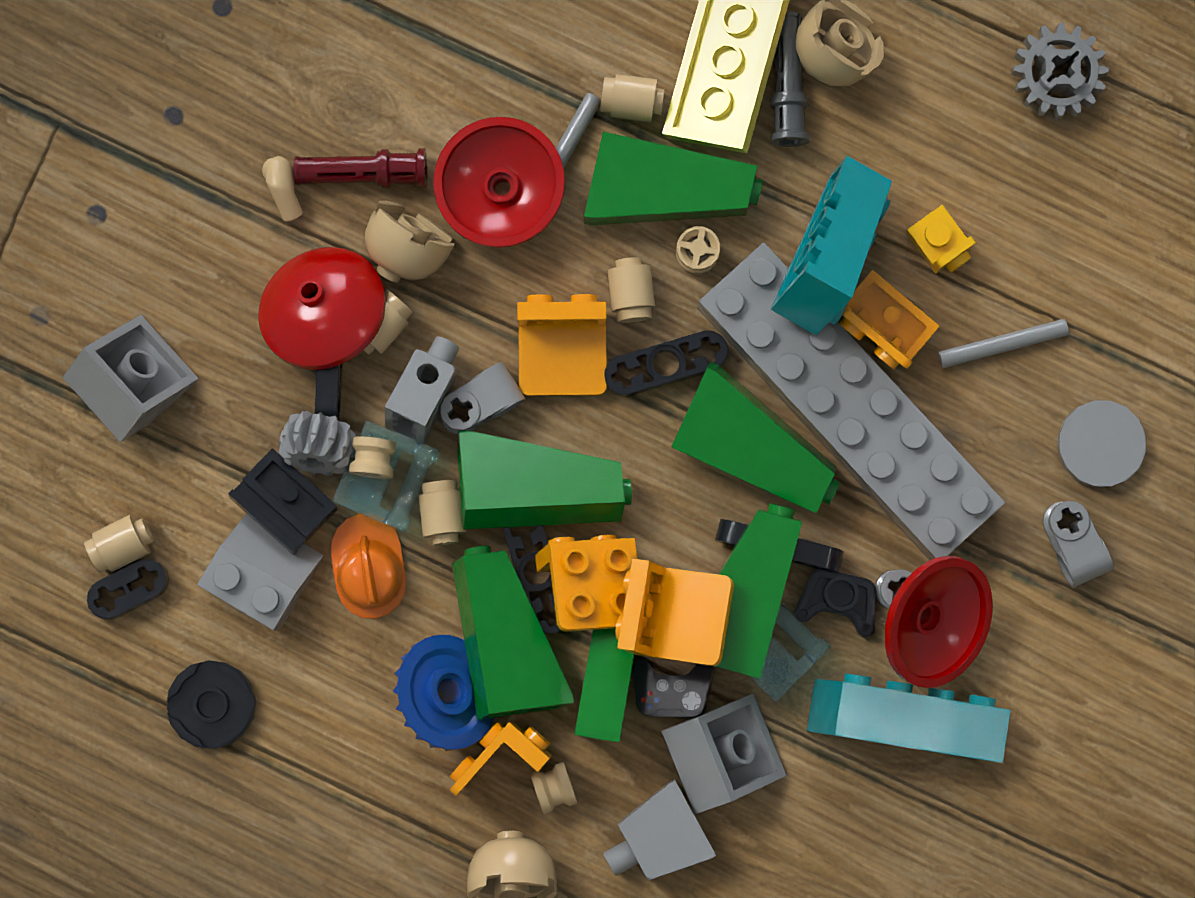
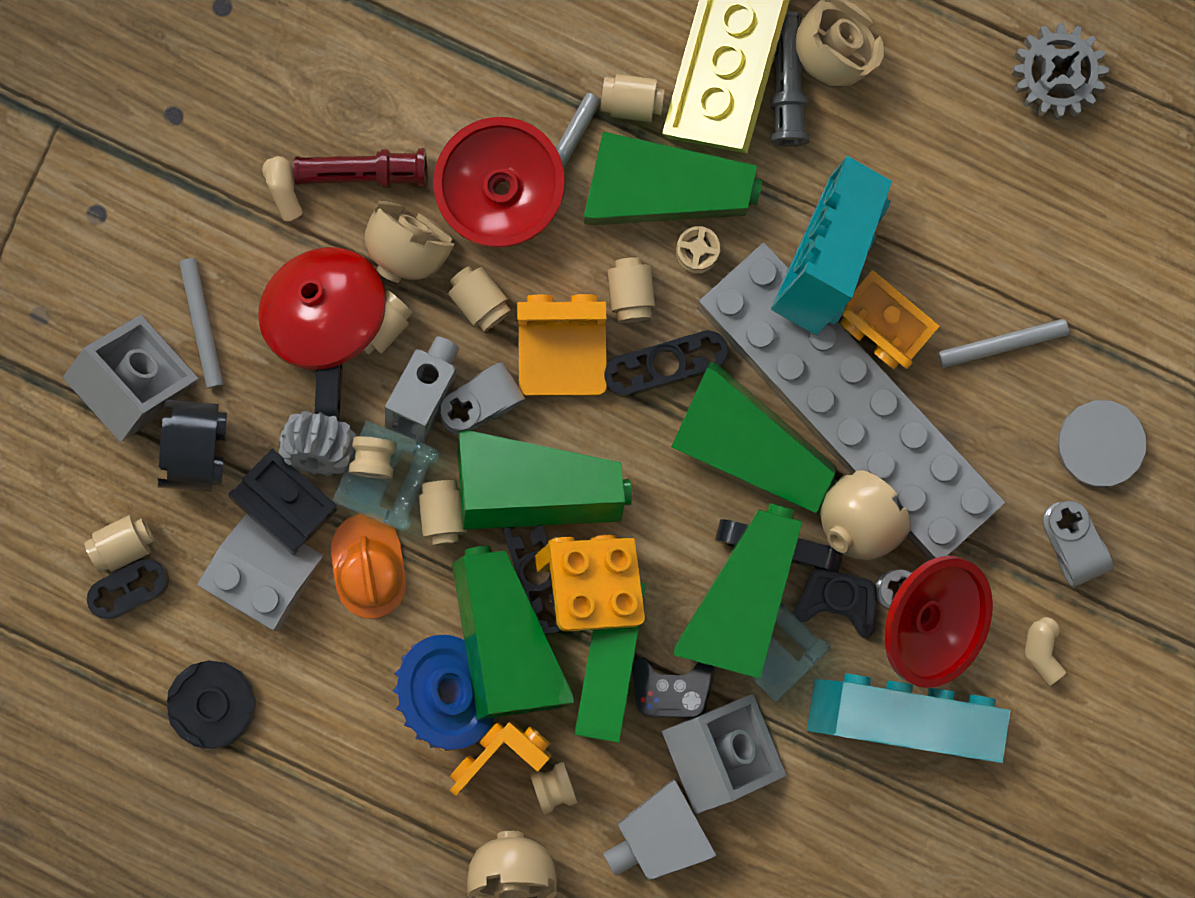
light orange bracket [615,558,734,666] -> none
yellow bracket [905,205,976,274] -> none
none -> black brick [158,399,227,492]
none -> light grey bar [179,258,224,389]
none -> tan brick [448,265,511,332]
none -> tan cylinder [820,470,911,561]
none -> tan arm [1025,617,1066,686]

